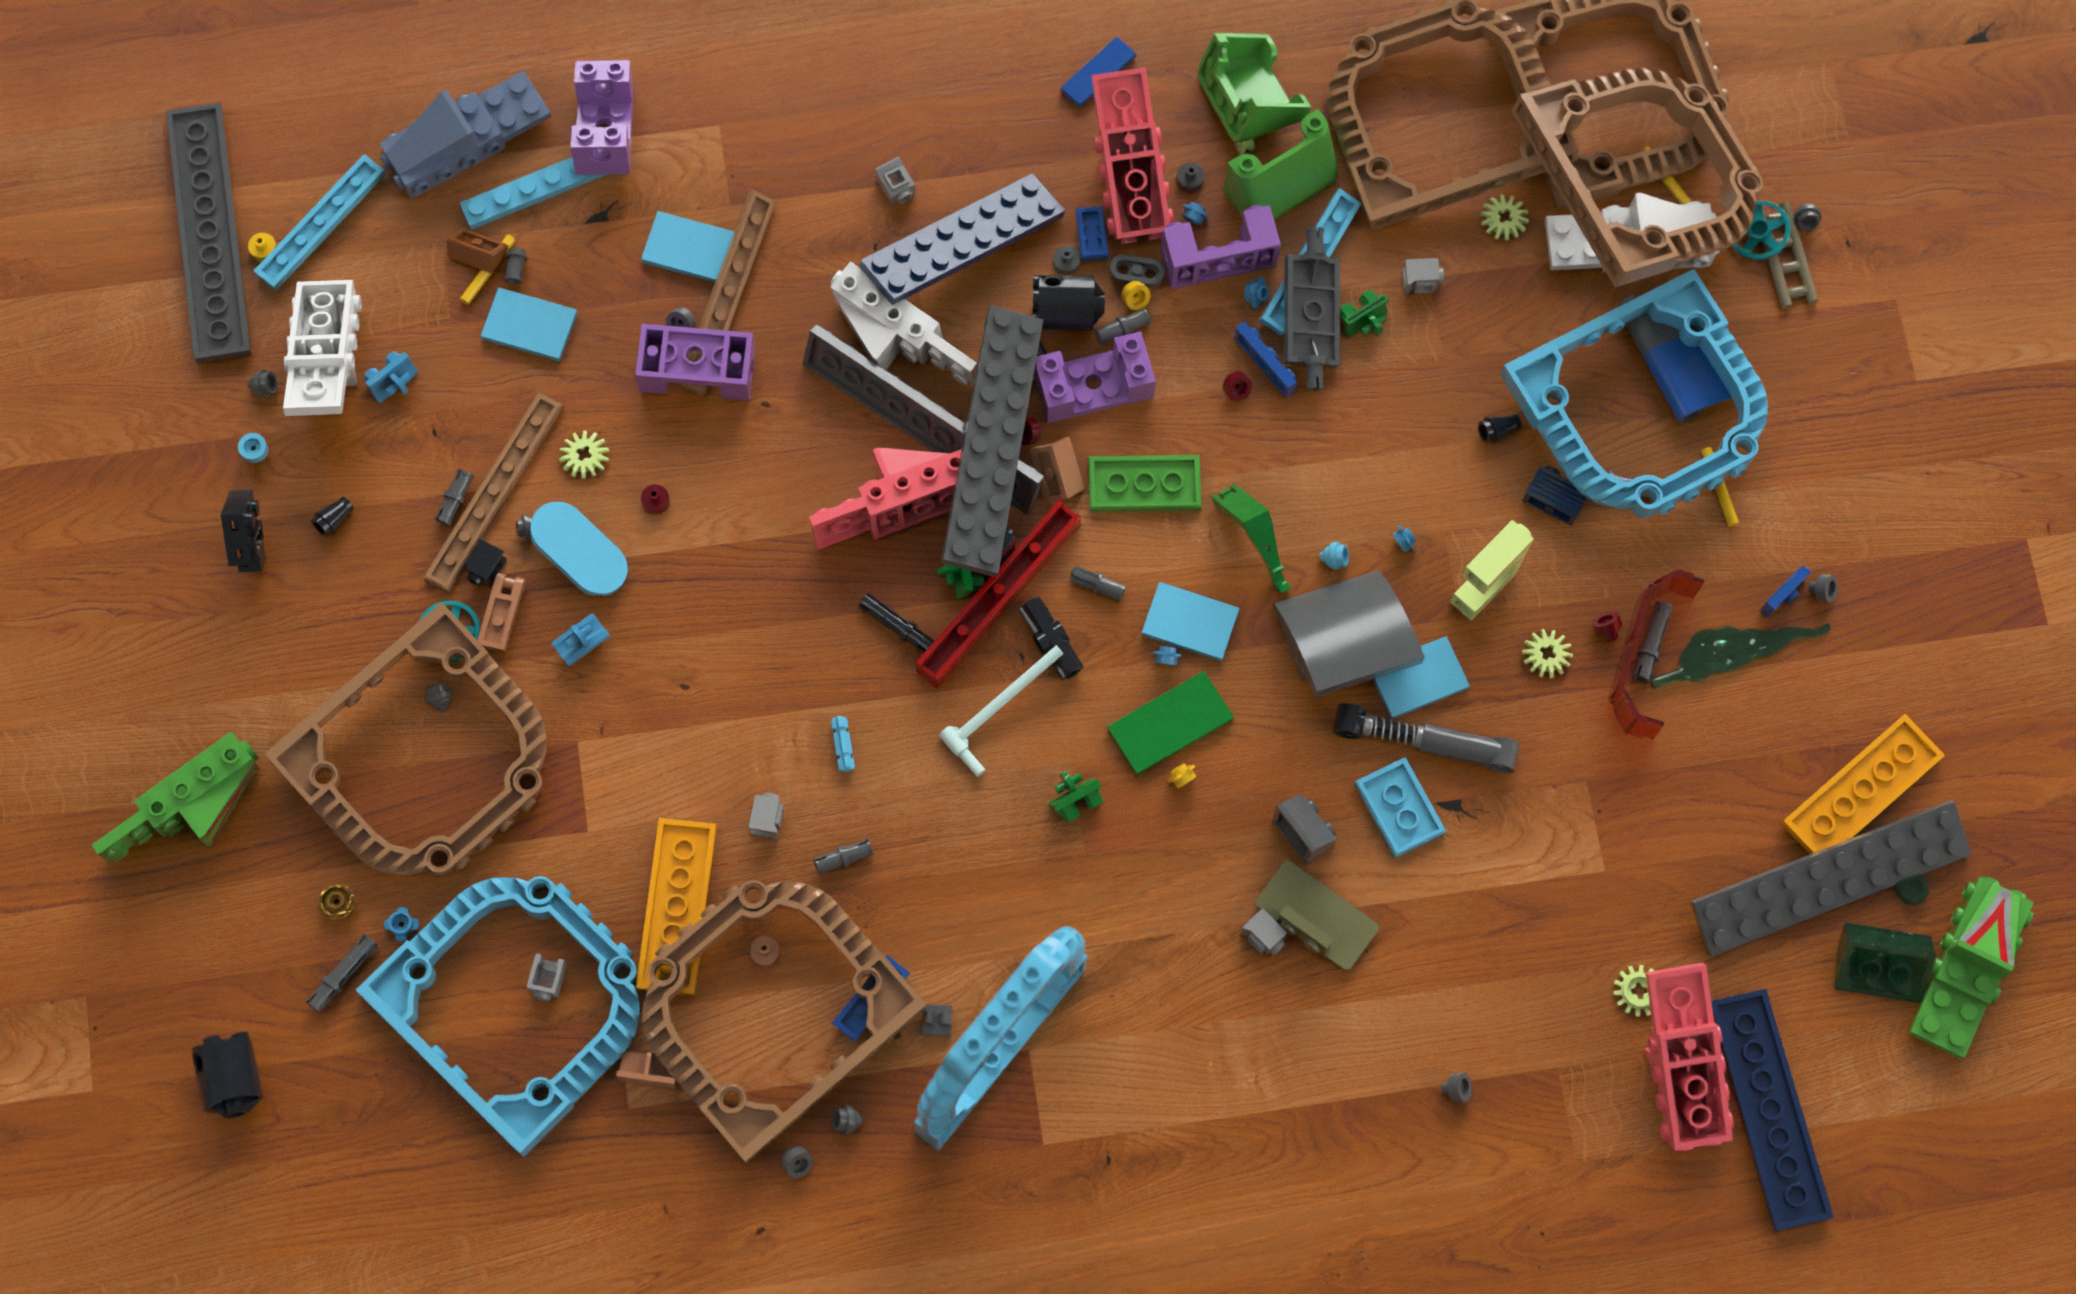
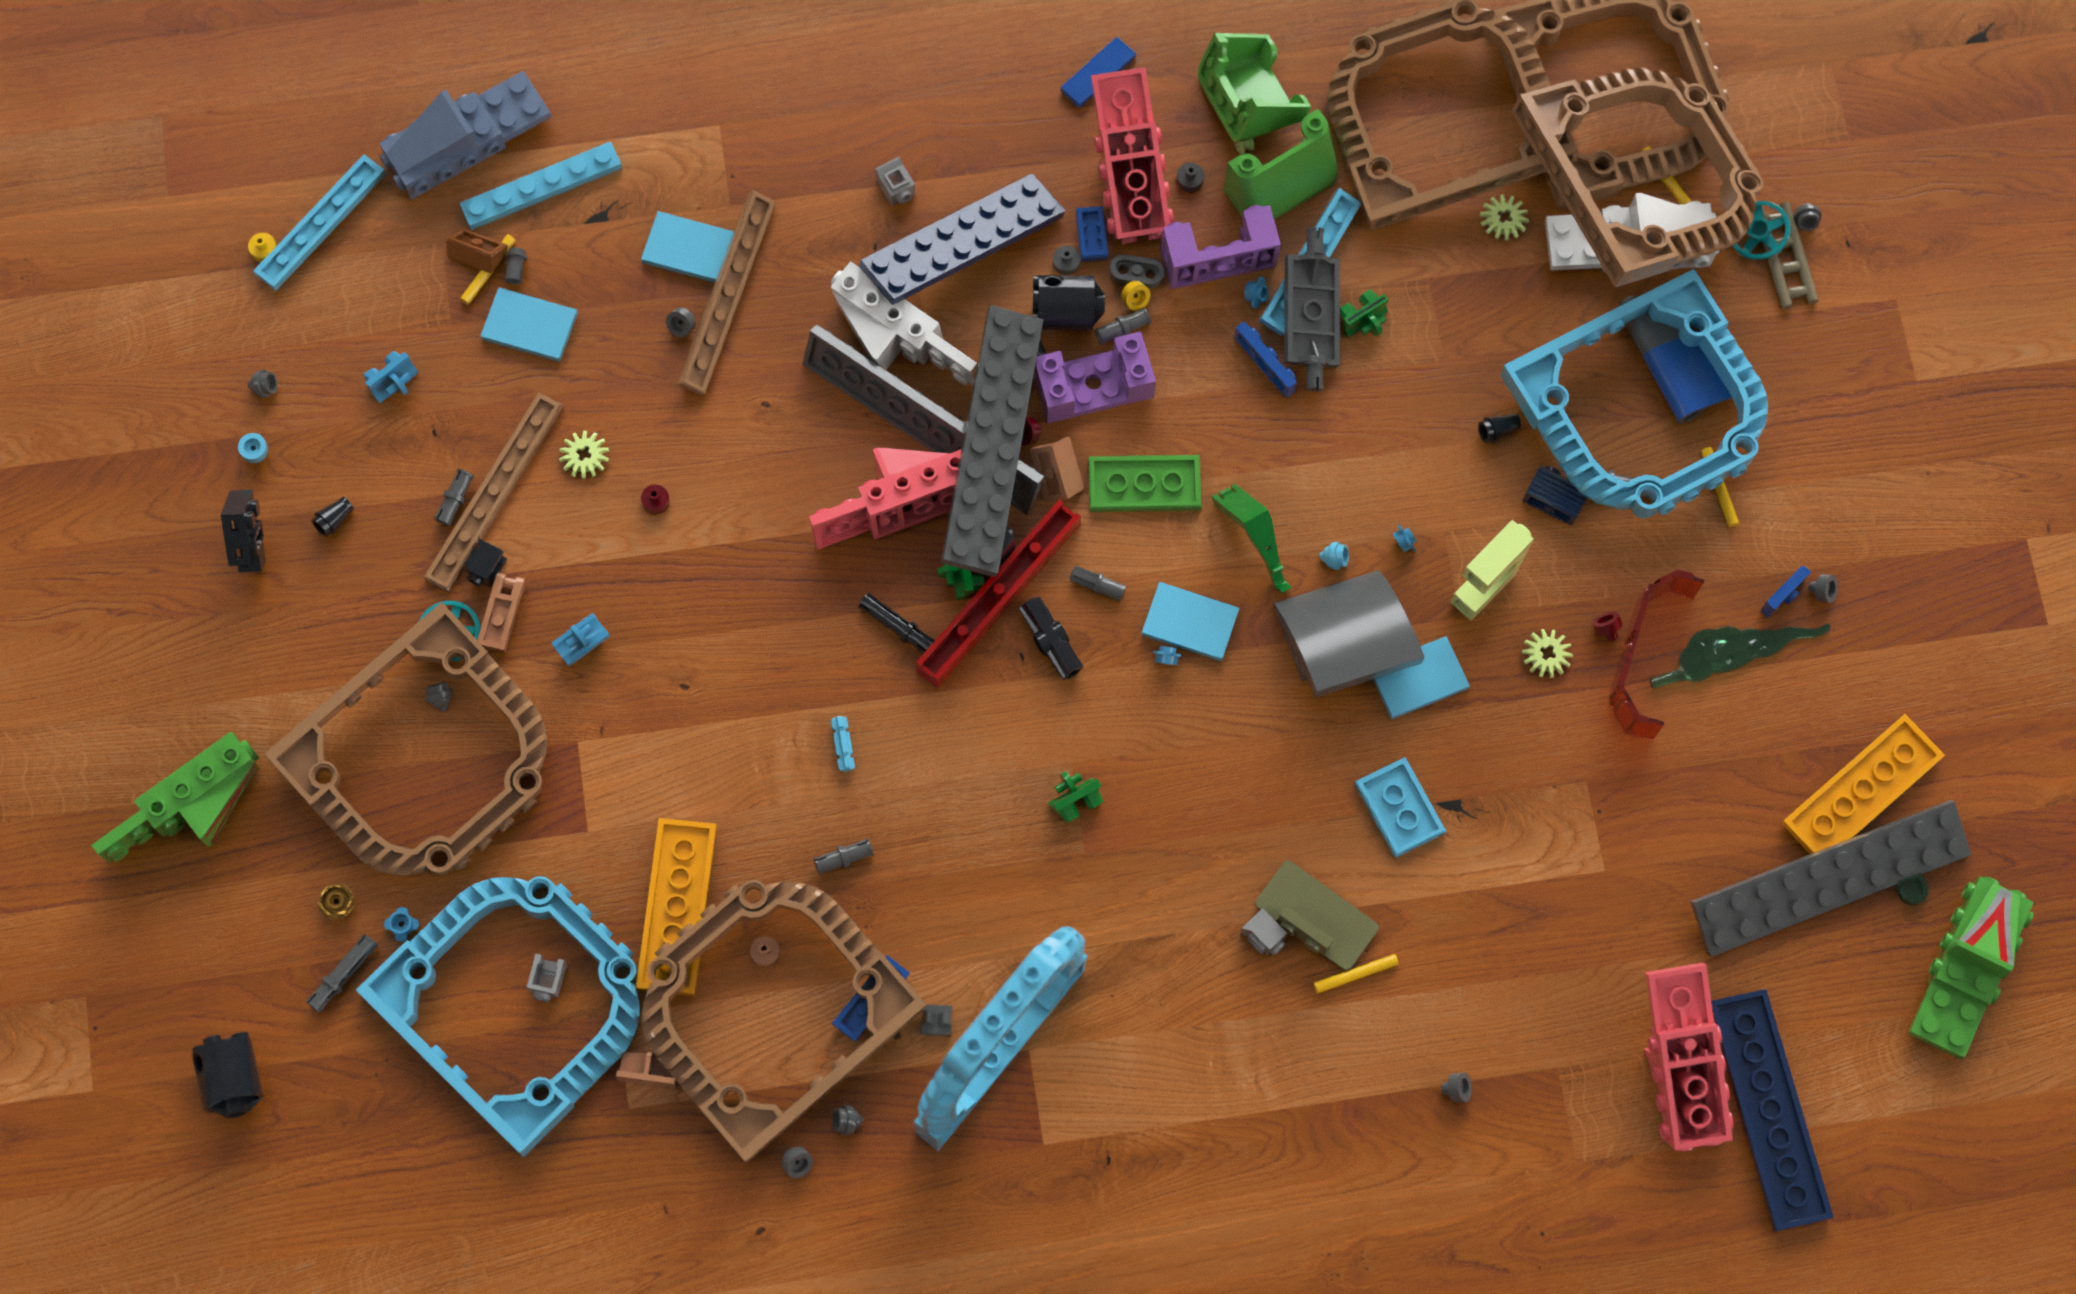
dark grey plate [166,102,252,363] -> none
white wedge [283,280,362,416] -> none
dark grey plate [516,514,533,542] -> none
medium azure tile [530,502,628,596] -> none
medium lavender plate [571,60,634,175] -> none
medium lavender plate [635,324,756,401] -> none
light grey window [748,792,784,840] -> none
light aqua bar [939,645,1064,777] -> none
green tile [1107,671,1234,776] -> none
yellow plate [1167,763,1196,788] -> none
dark azure plate [1182,202,1209,225] -> none
dark red tile [1223,371,1252,401] -> none
dark grey slope [1272,794,1337,866] -> none
piece [1332,703,1520,773] -> none
light grey window [1402,258,1444,296] -> none
yellowish green gear [1613,965,1654,1017] -> none
dark grey pin [1632,601,1673,684] -> none
clear green slope [1834,922,1936,1003] -> none
none -> yellow bar [1313,954,1399,994]

